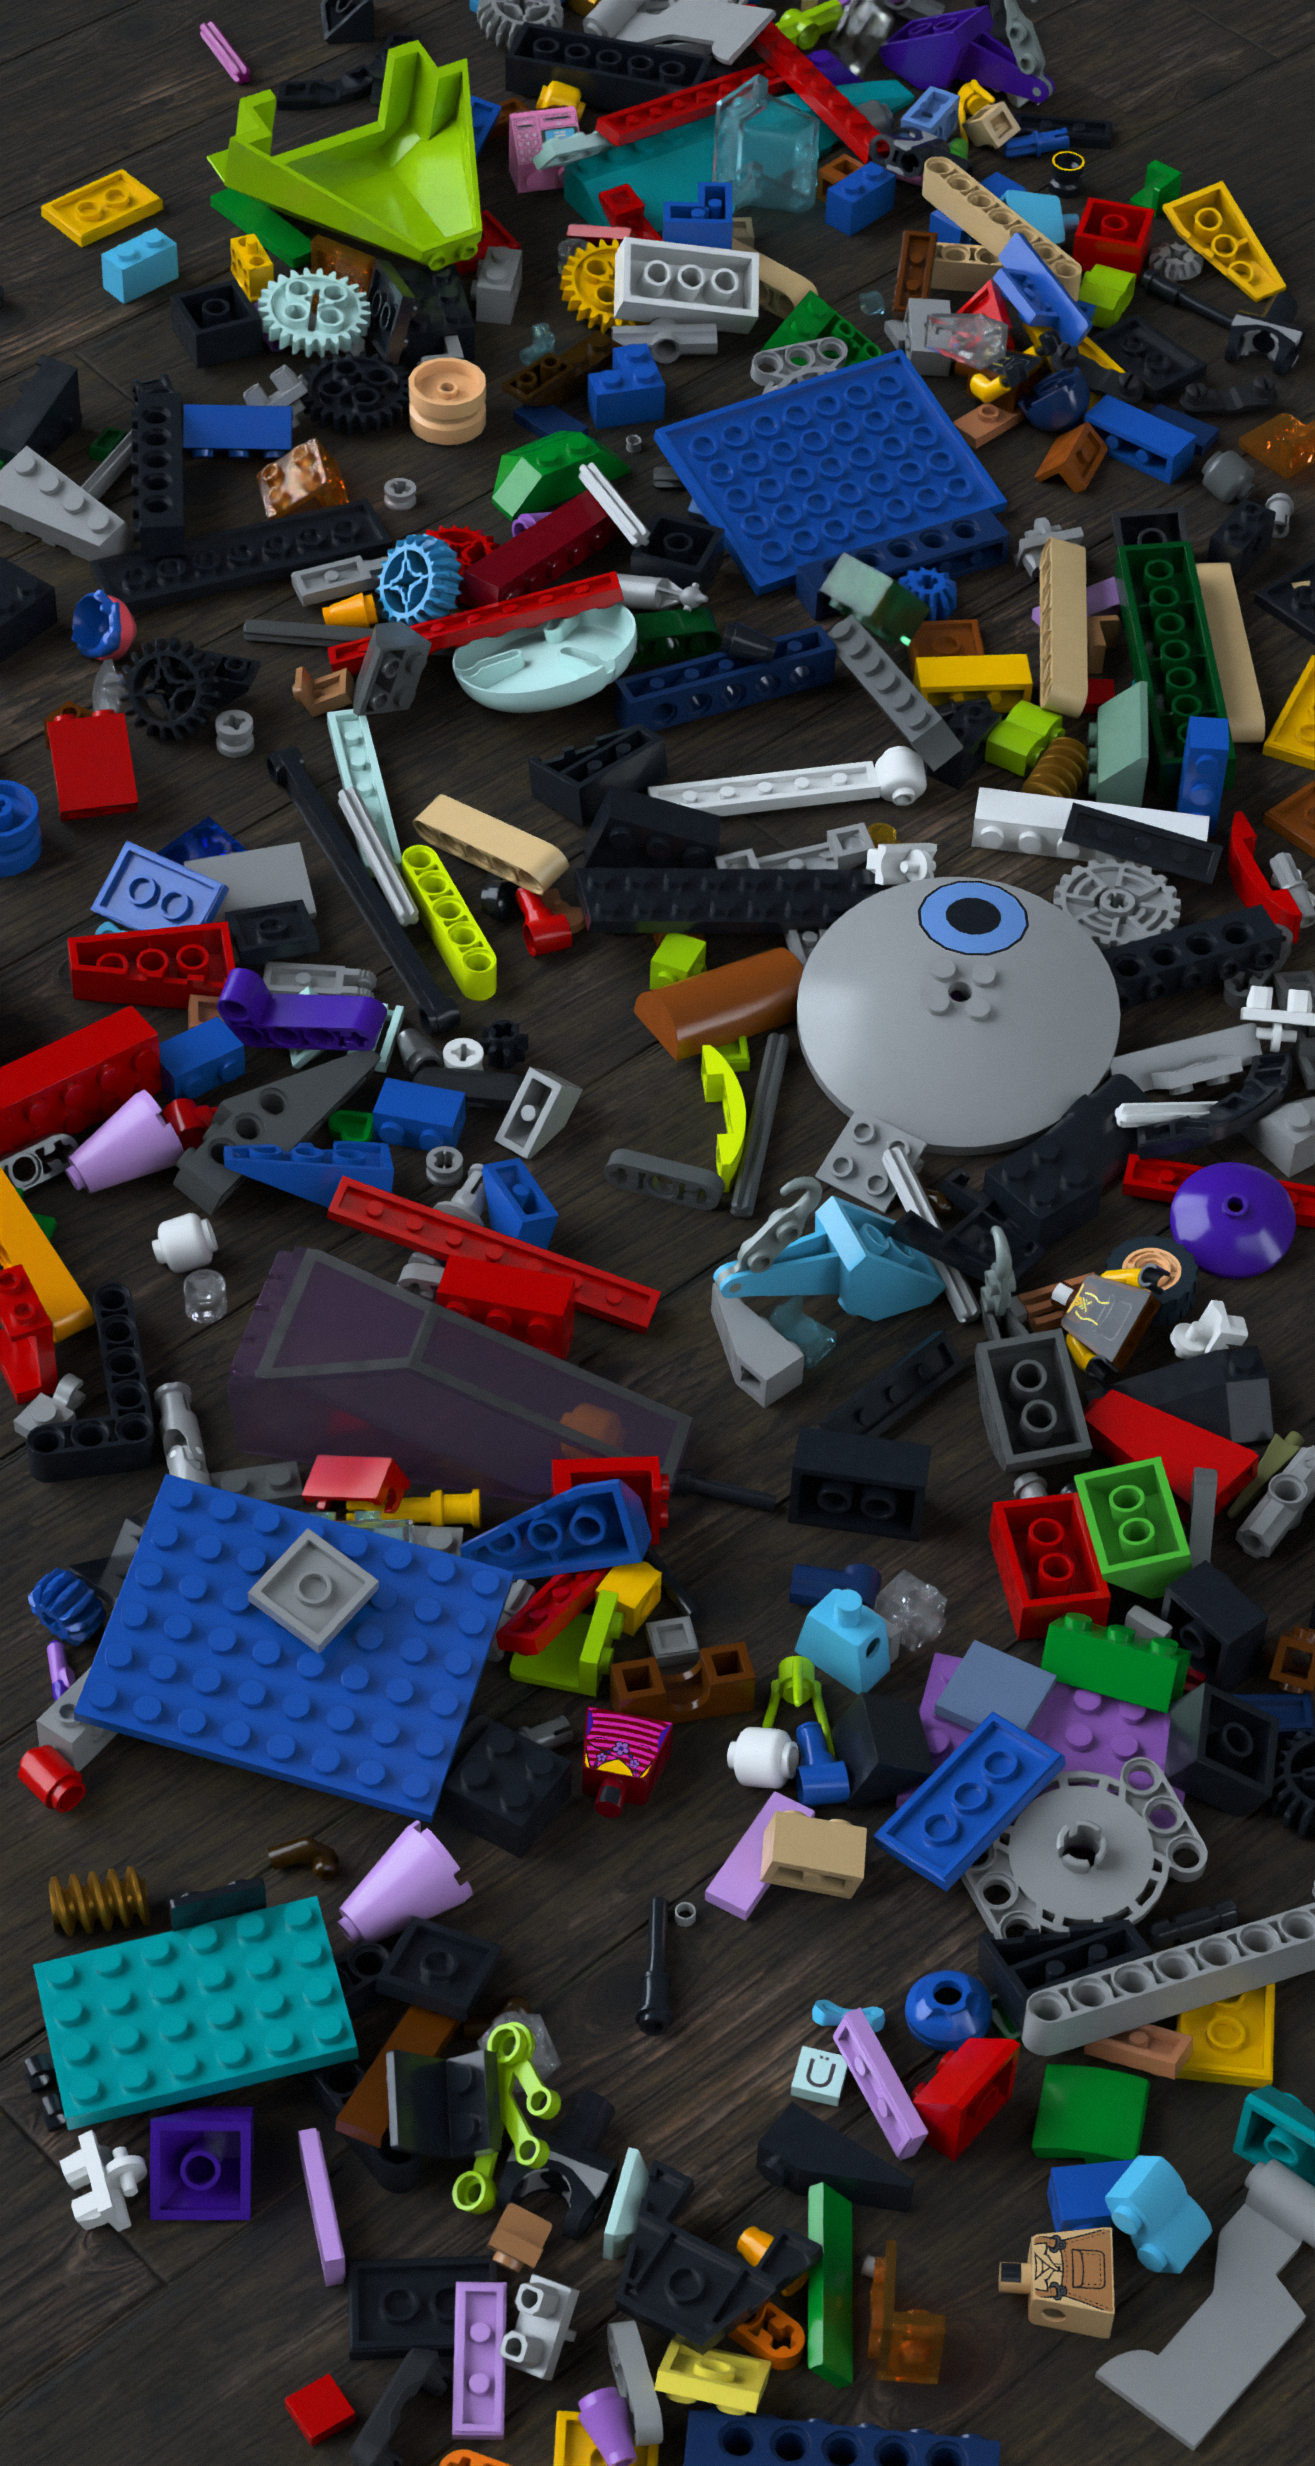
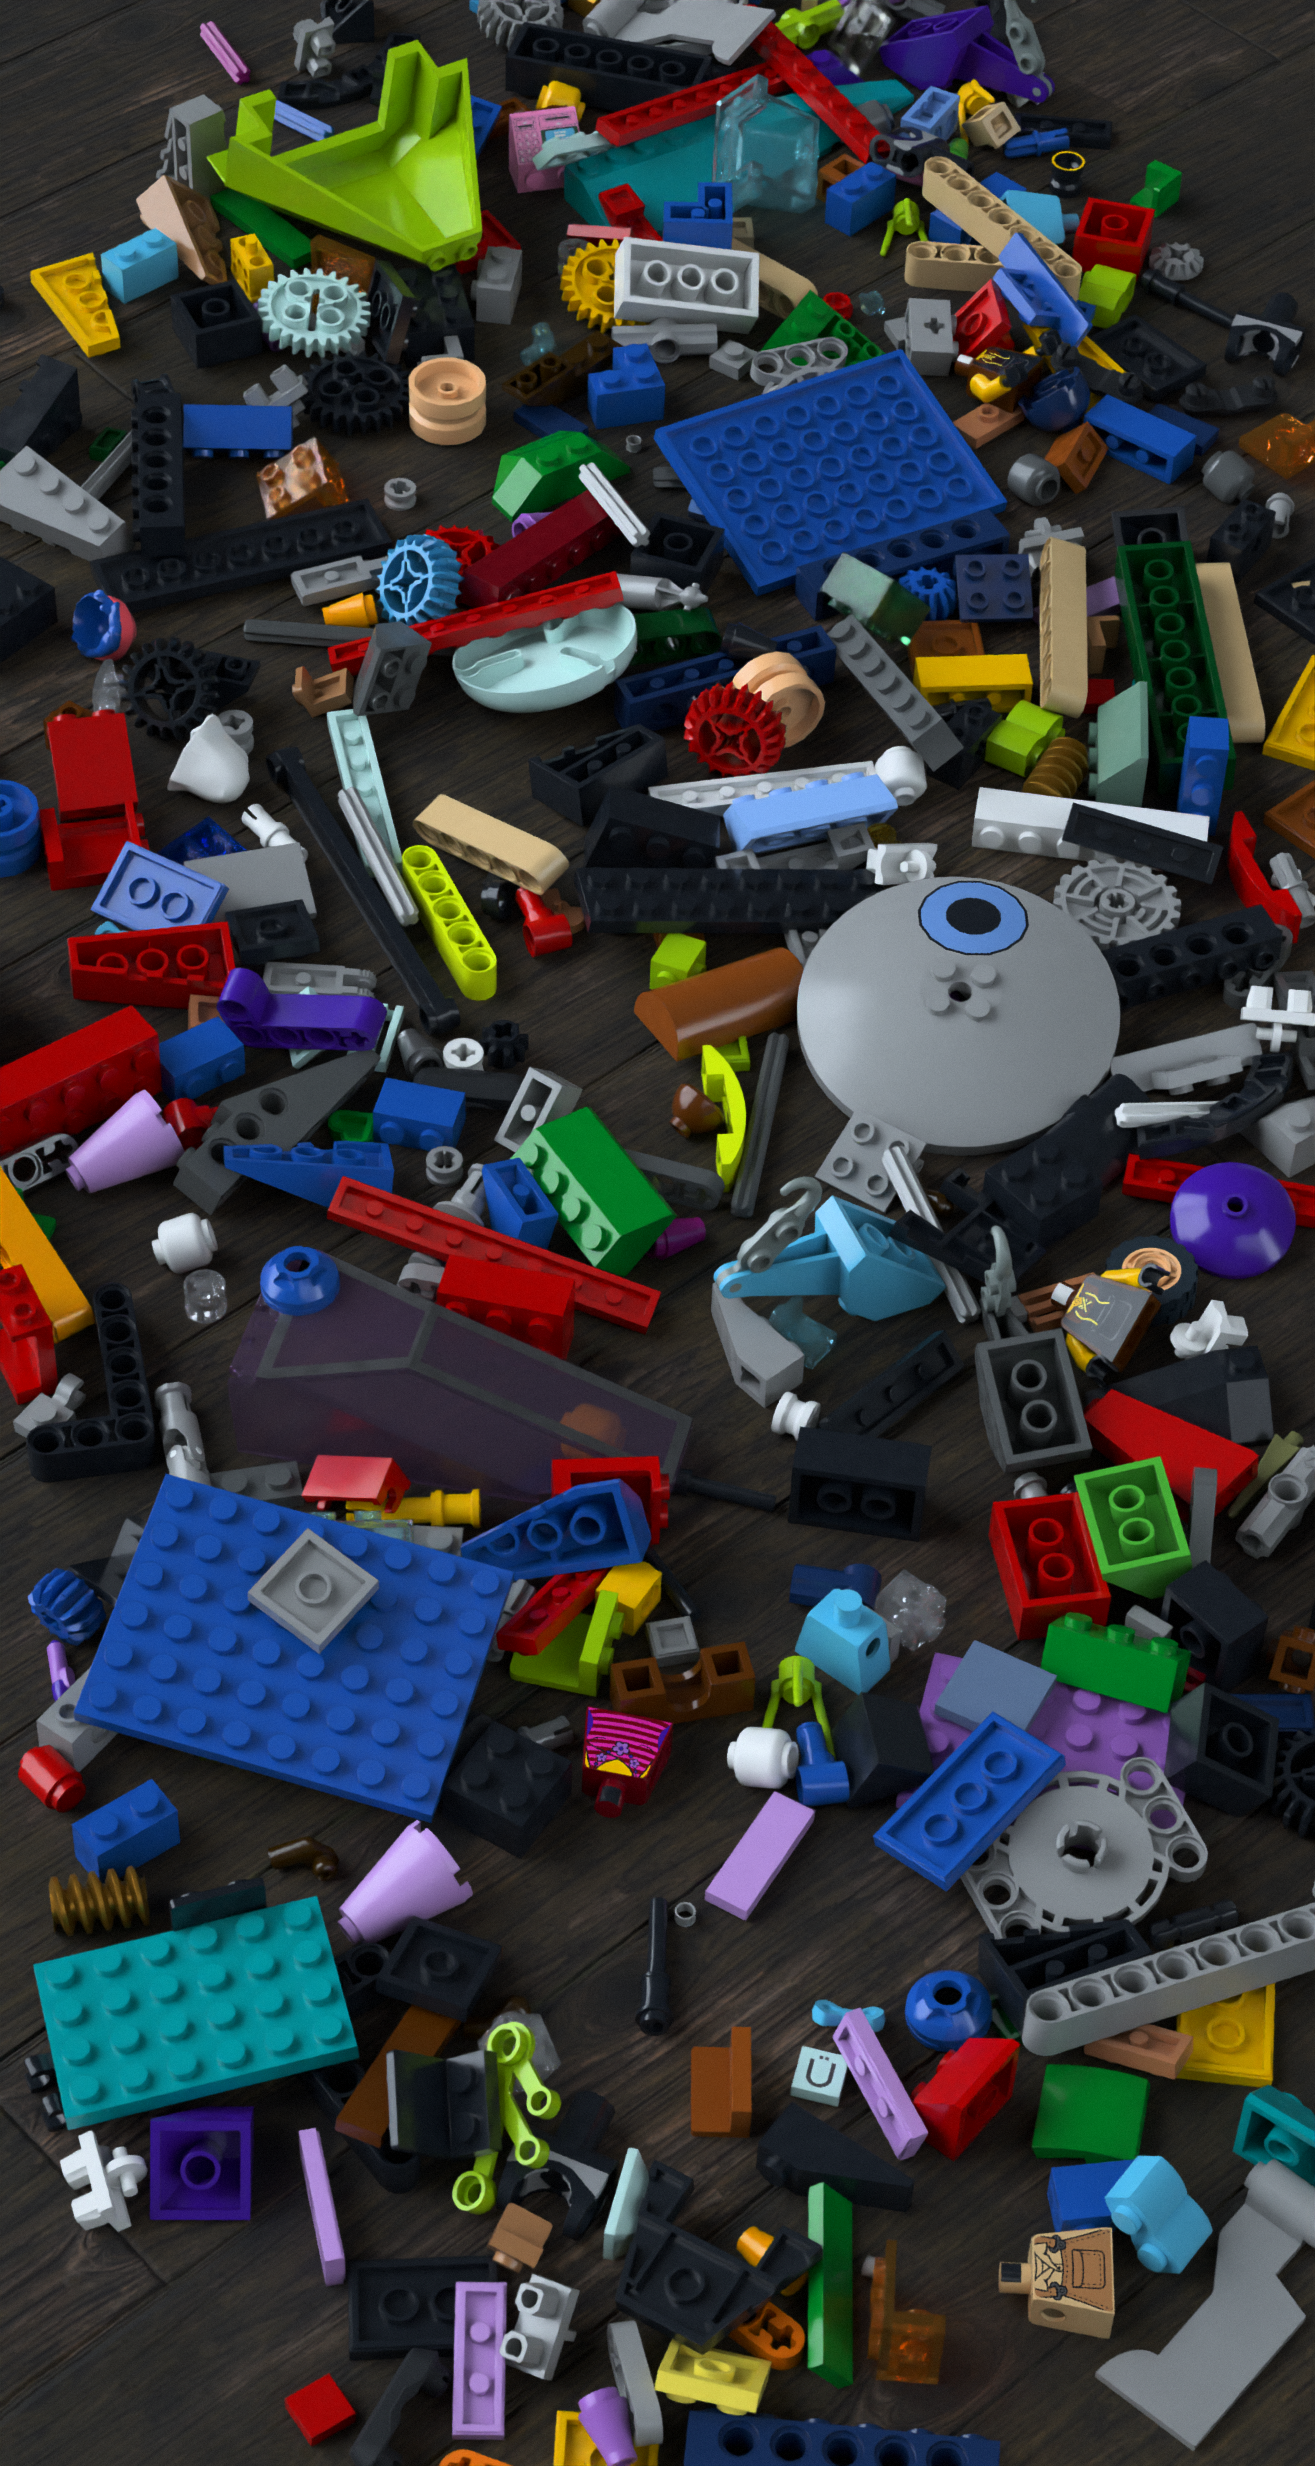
yellow tile [41,169,163,247] -> none
tan brick [760,1810,867,1899] -> none
reddish brown tile [892,230,938,320] -> none
clear slope [924,313,1009,370] -> none
yellow wedge [1162,181,1287,302] -> none
none -> yellow wing [30,253,120,358]
none -> red panel [39,800,150,891]
none -> blue brick [72,1779,180,1884]
none -> medium nougat wedge [136,174,228,285]
none -> light grey wedge [156,94,227,202]
none -> white piece [167,714,250,803]
none -> white pin [242,804,308,862]
none -> blue piece [260,1246,340,1316]
none -> axle [274,99,335,141]
none -> light grey hips [293,17,336,79]
none -> green slope [510,1107,677,1277]
none -> magenta cone [646,1217,706,1260]
none -> reddish brown brick [669,1083,724,1139]
none -> red gear [684,681,787,778]
none -> dark orange panel [691,2027,752,2138]
none -> light grey plate [709,339,758,381]
none -> light blue slope [723,772,898,854]
none -> light nougat wheel [732,651,825,748]
none -> white wheel [771,1392,821,1441]
none -> red plate [823,292,853,320]
none -> lime plant [880,198,929,257]
none -> dark blue bracket [951,554,1033,623]
none -> dark grey head [1008,454,1060,506]

